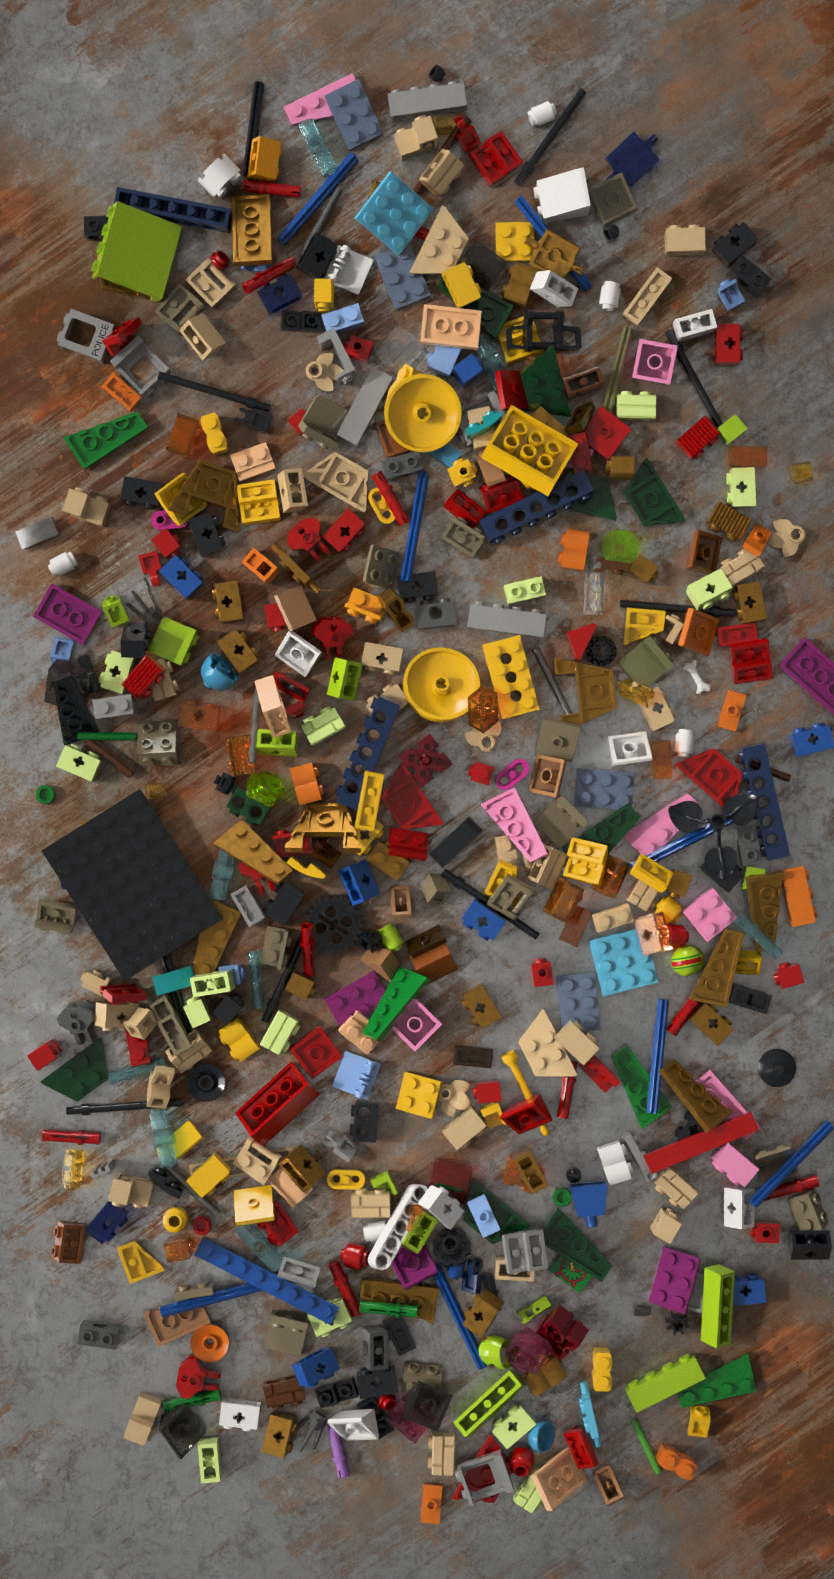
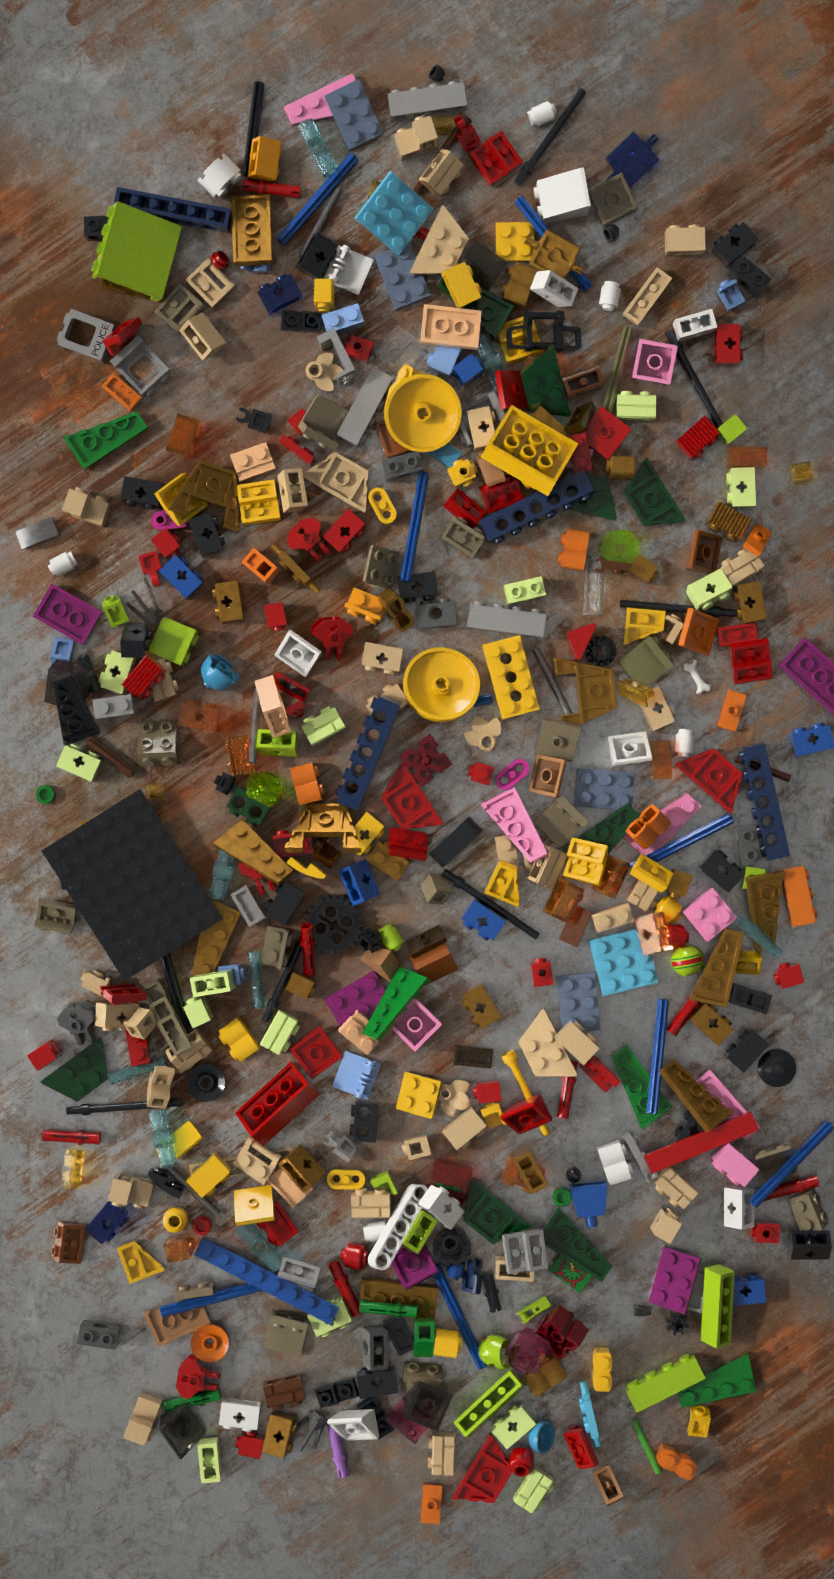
green bar [77,732,136,740] -> none
light grey tile [90,1159,116,1180] -> none
teal slope [152,965,195,996] -> none
black bar [157,371,271,412] -> none
yellow brick [201,412,229,456] -> none
black brick [212,992,245,1025] -> none
pearl gold brick [217,629,259,674] -> none
red pin [242,256,296,294] -> none
medium nougat slope [274,585,317,631] -> none
blue brick [291,1348,340,1388] -> none
lime brick [327,657,363,701] -> none
yellow plate [355,770,384,831] -> none
red pin [371,470,411,526] -> none
red plate [378,1394,397,1411] -> none
medium nougat slope [390,885,412,918] -> none
clear orange hand [406,1205,423,1232] -> none
light grey window [455,1449,514,1507] -> none
pearl gold brick [463,1289,505,1338] -> none
teal slope [465,410,502,440] -> none
light blue plate [467,1194,500,1238] -> none
clear orange brick [468,685,498,734] -> none
dark tan plate [487,873,537,920] -> none
light nougat plate [531,1447,587,1511] -> none
black plant [668,794,757,880] -> none
tan plate [768,519,806,557] -> none
none -> red brick [235,1430,265,1459]
none -> red plate [279,435,315,466]
none -> tan brick [401,1133,431,1160]
none -> green slope [413,1318,435,1357]
none -> yellow brick [434,1328,462,1359]
none -> orange brick [626,804,671,850]
none -> black brick [724,1028,769,1073]

